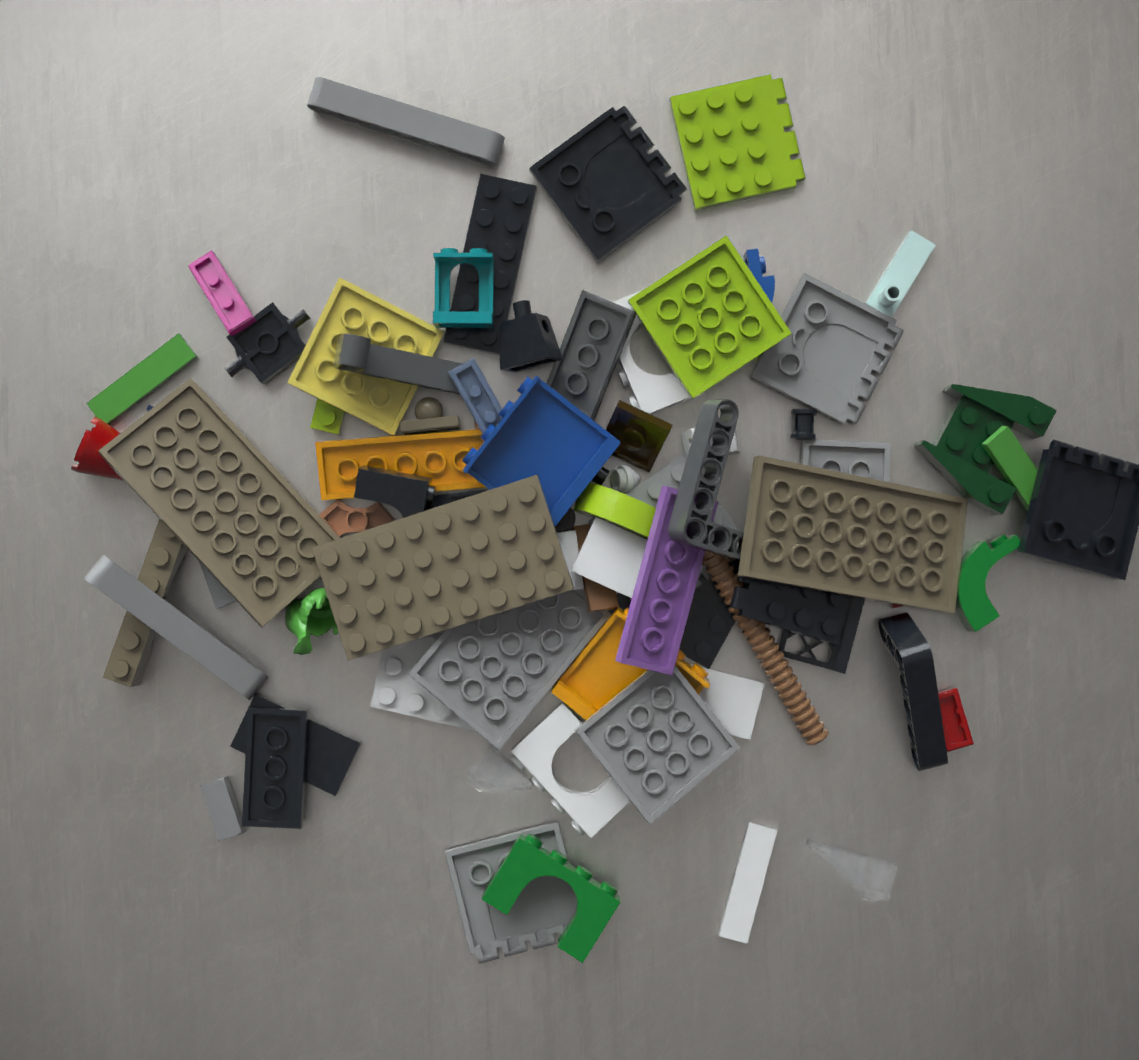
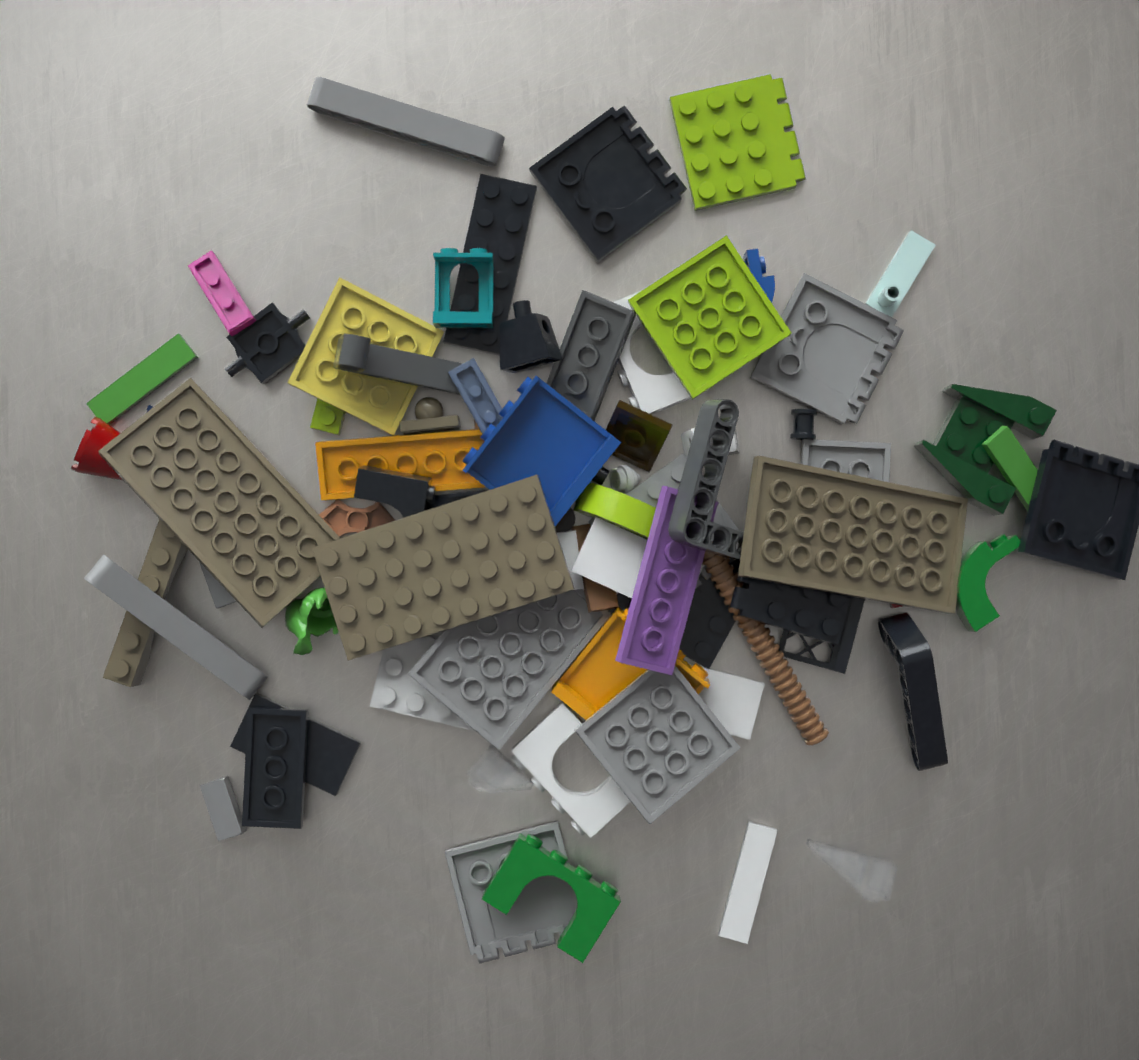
red plate [938,687,974,752] -> none

